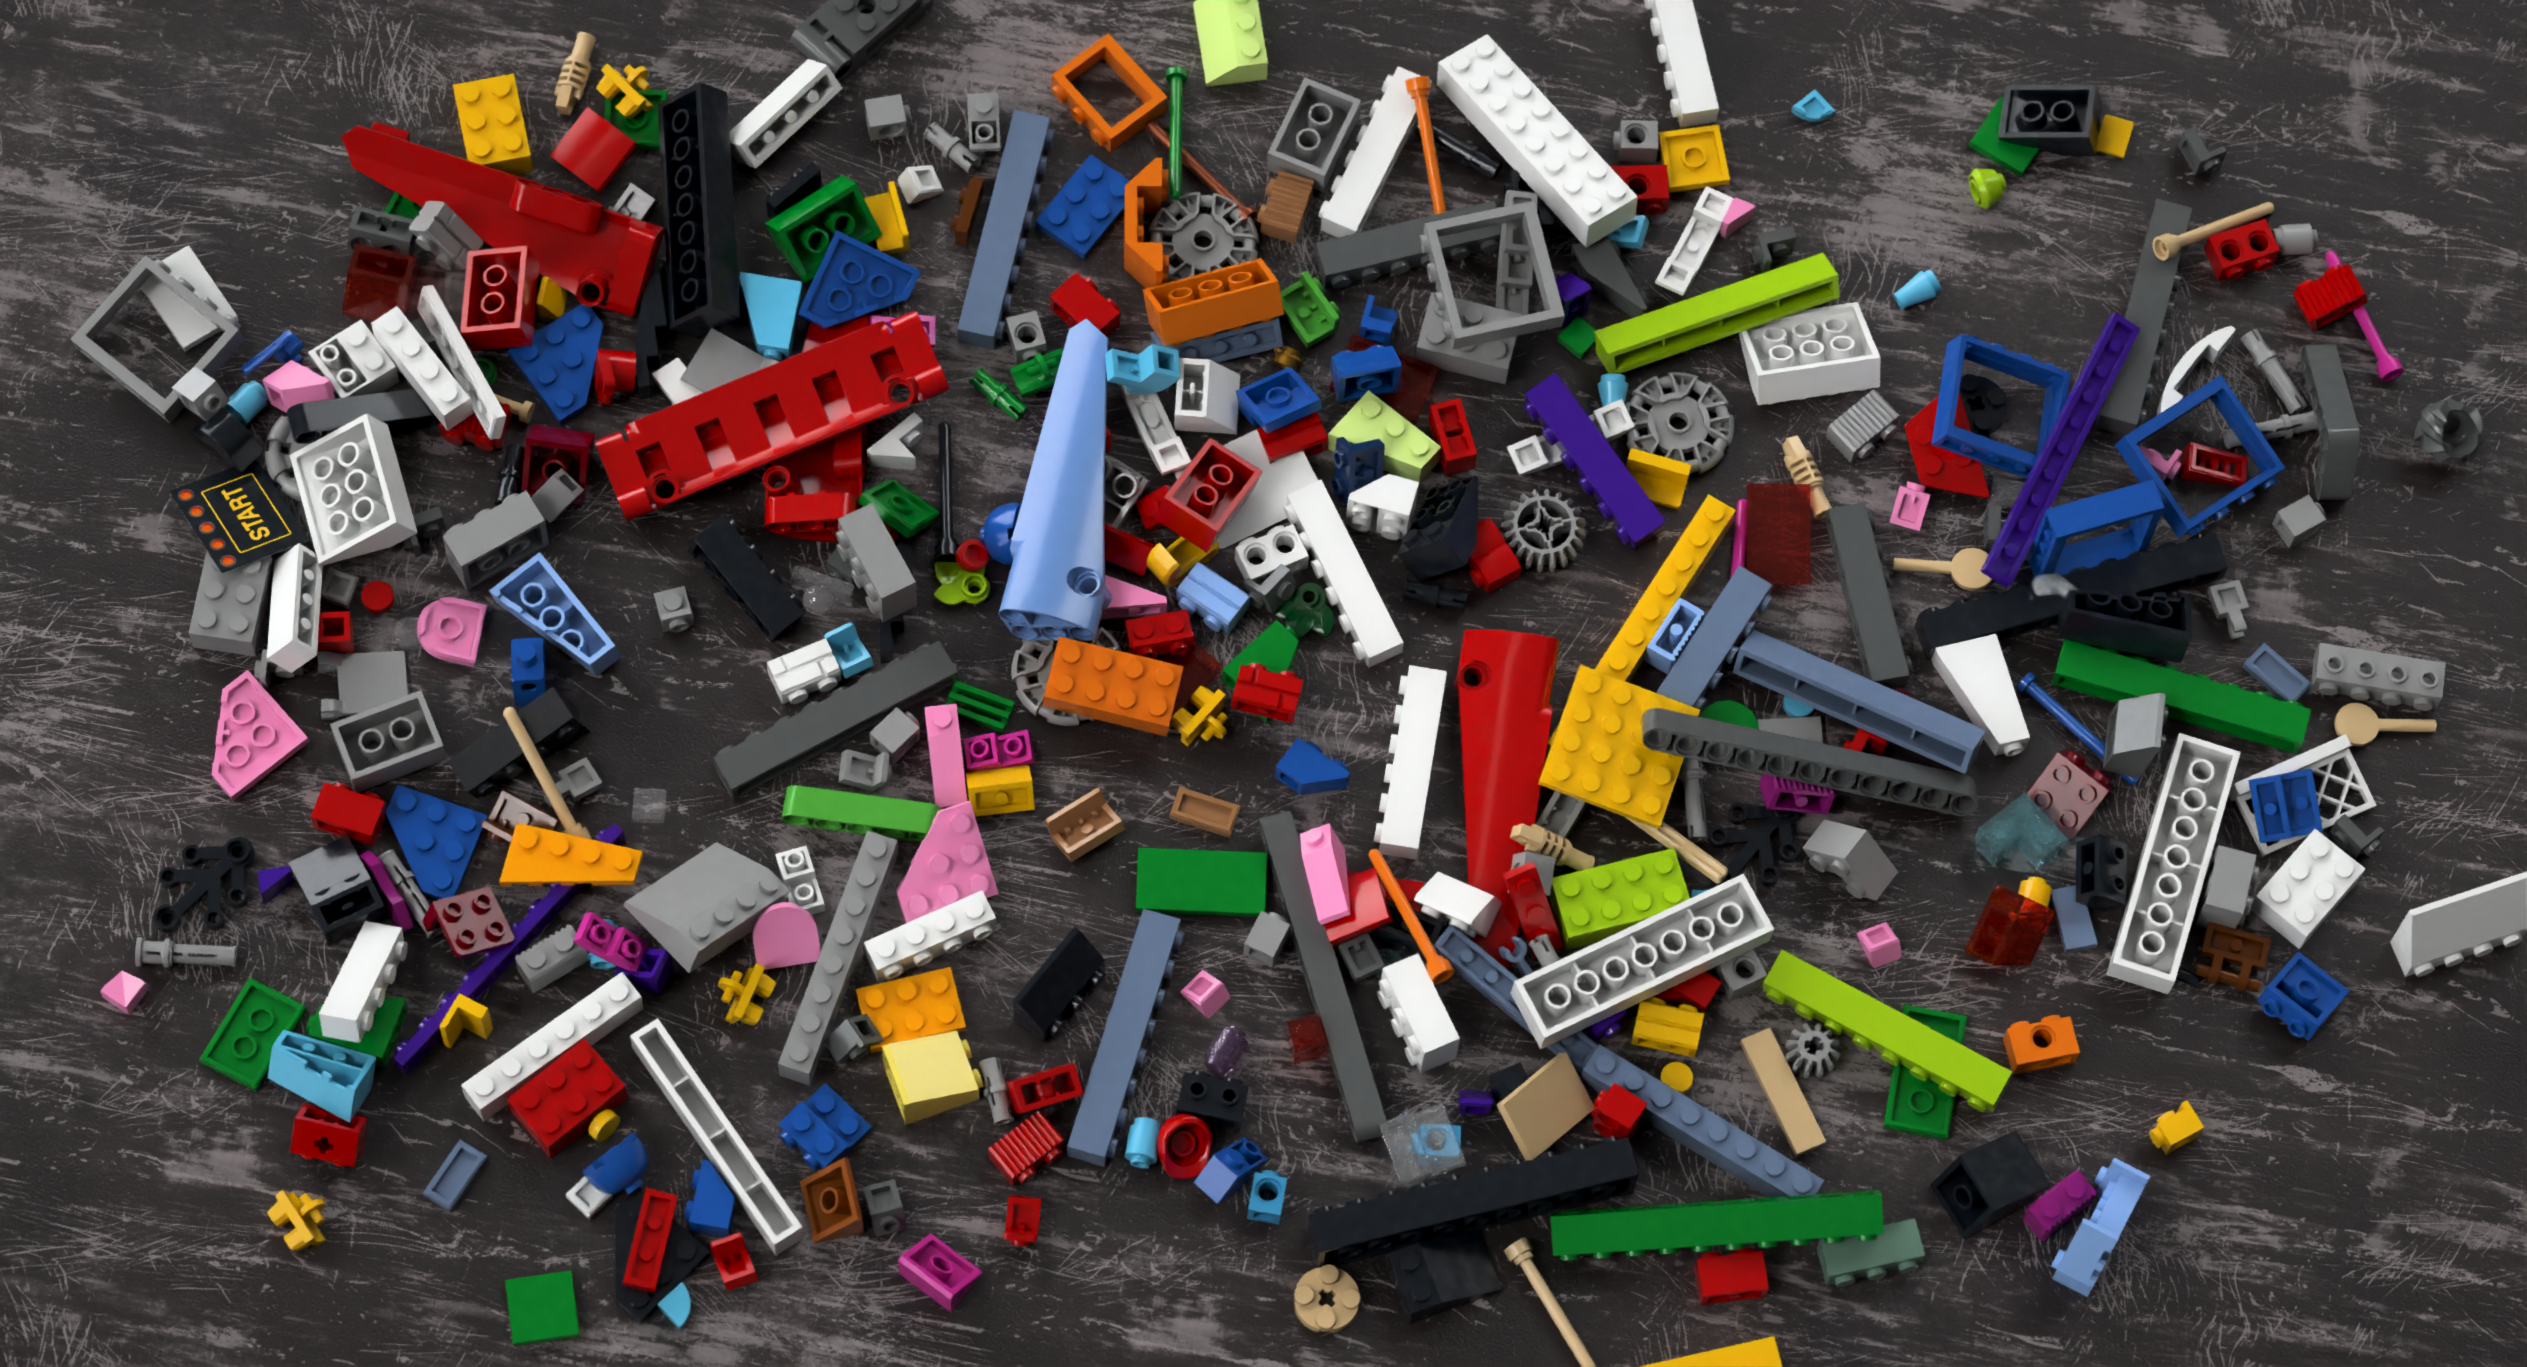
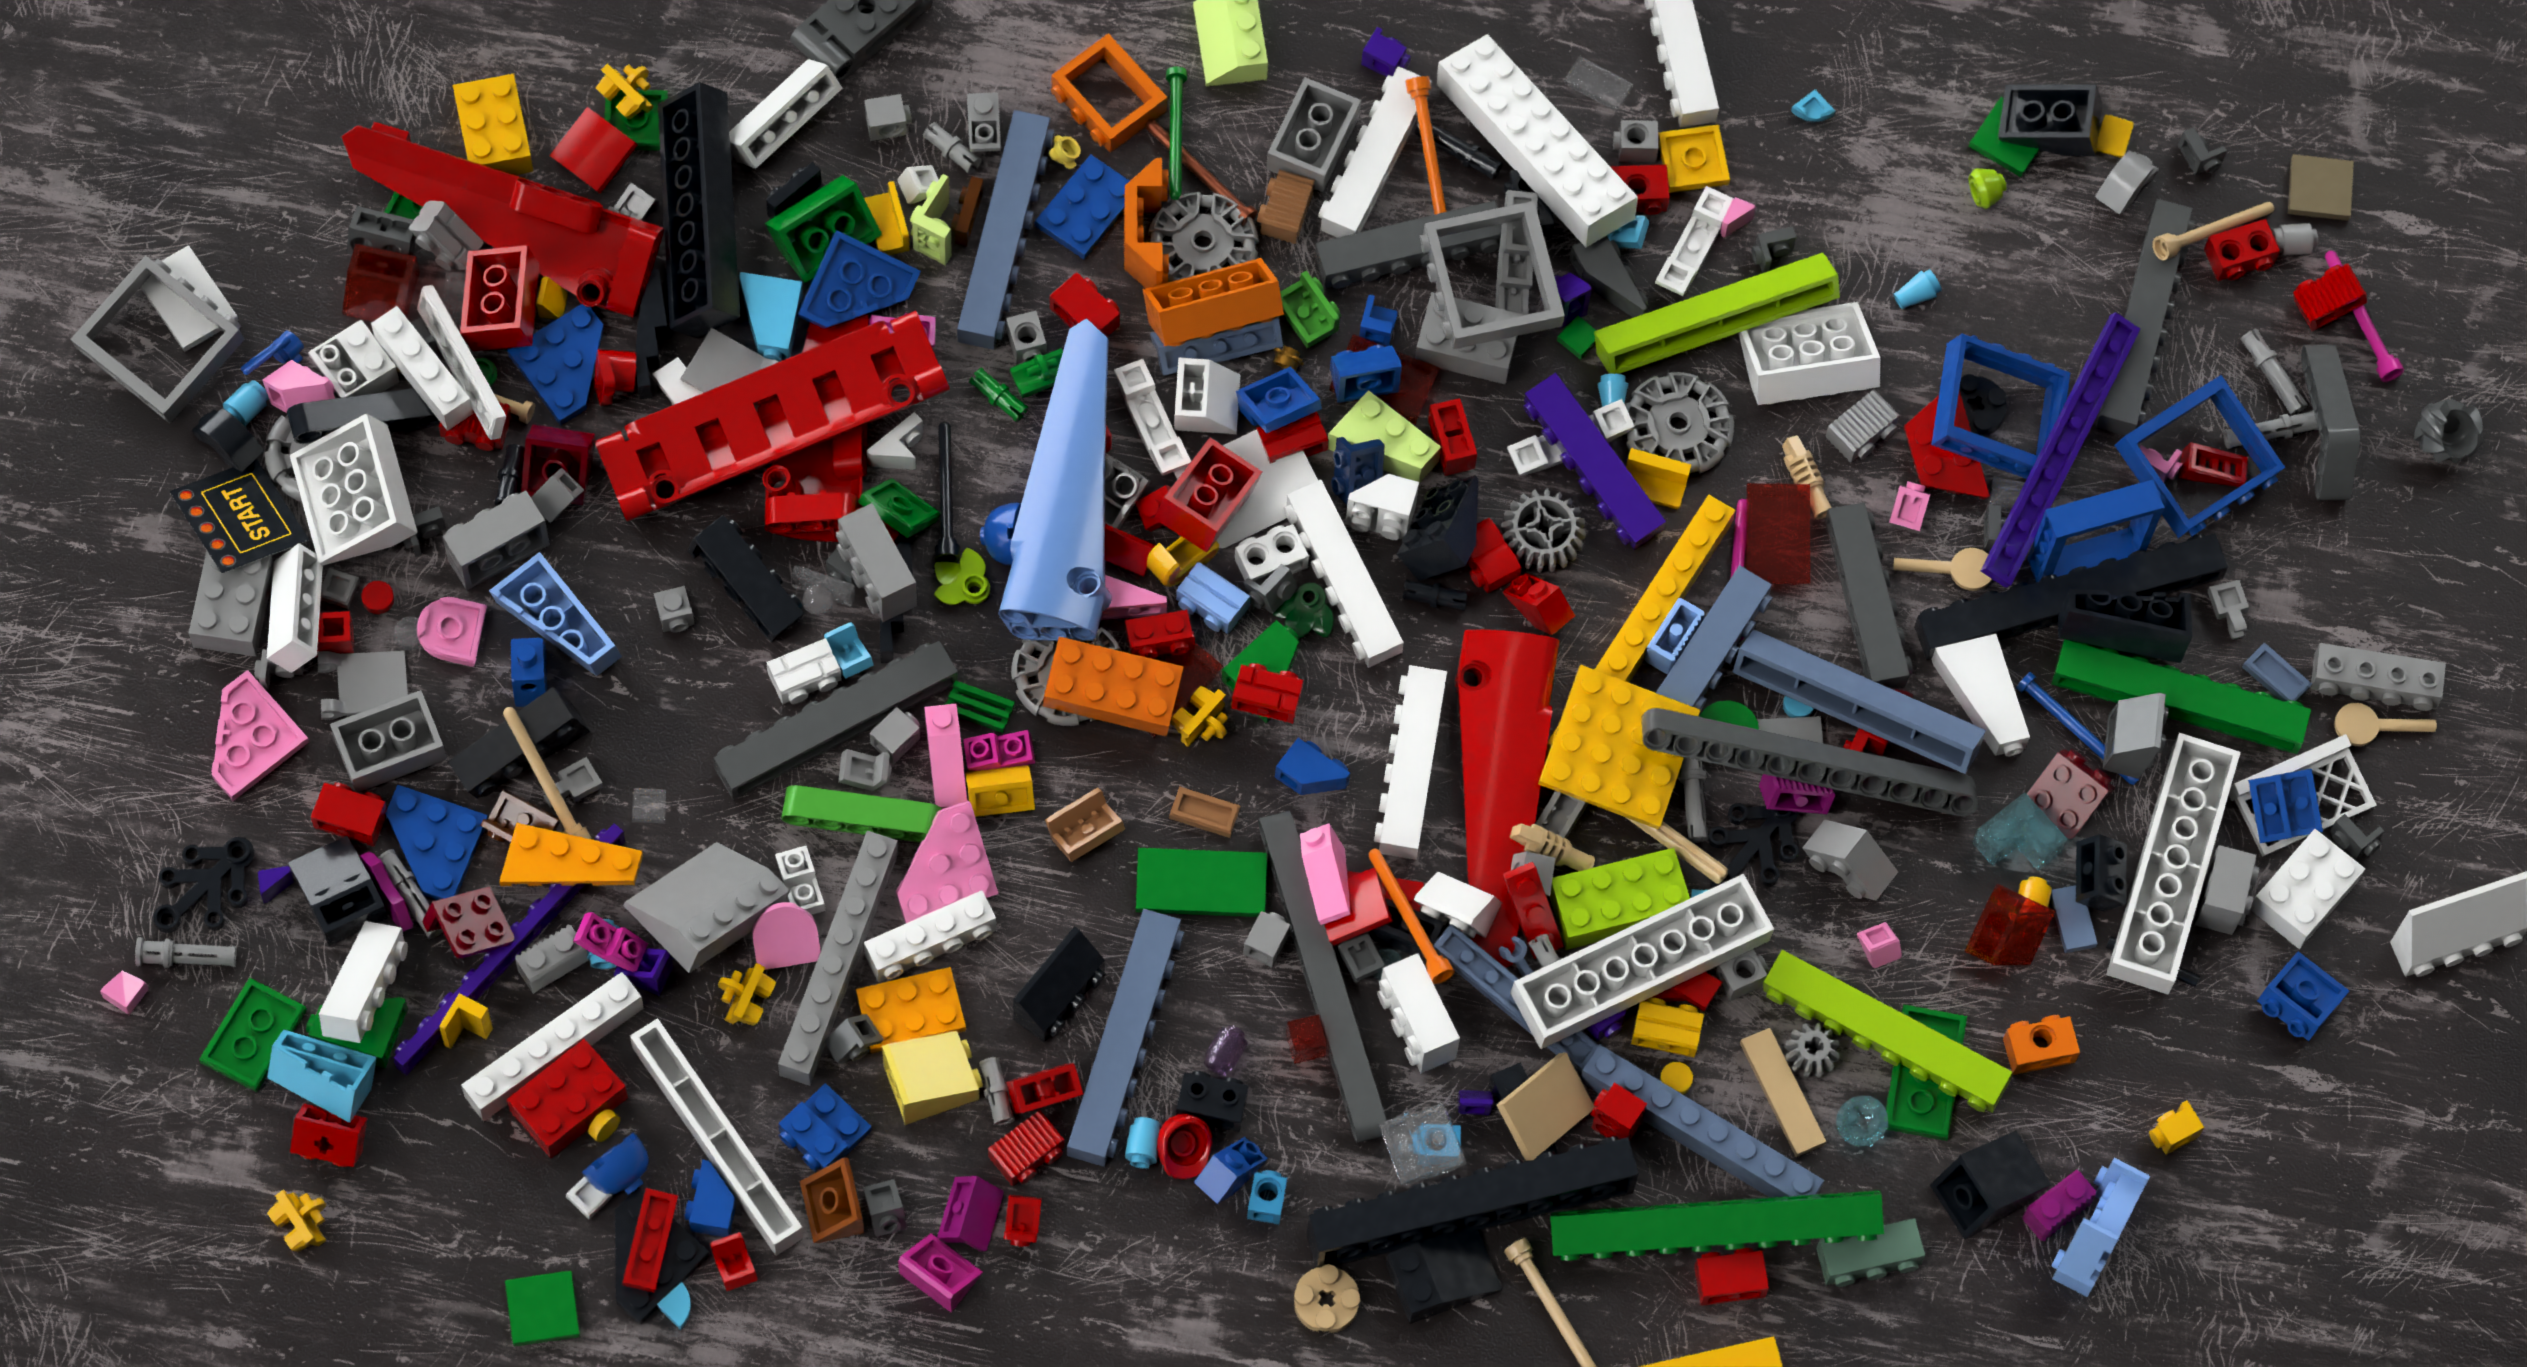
light grey brick [172,366,230,422] -> none
sand blue tile [423,1140,488,1213] -> none
tan hinge [554,32,596,116] -> none
red tile [955,539,989,573] -> none
medium azure brick [1105,344,1181,394] -> none
bright pink slope [1180,970,1230,1018] -> none
clear arm [2032,573,2078,599] -> none
white slope [2156,326,2236,416] -> none
reddish brown plate [2195,922,2271,992] -> none
light grey brick [2272,495,2326,549] -> none
none -> yellowish green bracket [910,174,952,265]
none -> magenta panel [937,1176,1004,1251]
none -> light yellow plate [1049,135,1081,169]
none -> dark purple brick [1361,27,1411,77]
none -> red slope [1503,573,1575,635]
none -> clear tile [1564,56,1633,112]
none -> clear light blue gear [1836,1096,1889,1147]
none -> light grey brick [2095,150,2159,215]
none -> dark tan tile [2288,154,2354,221]

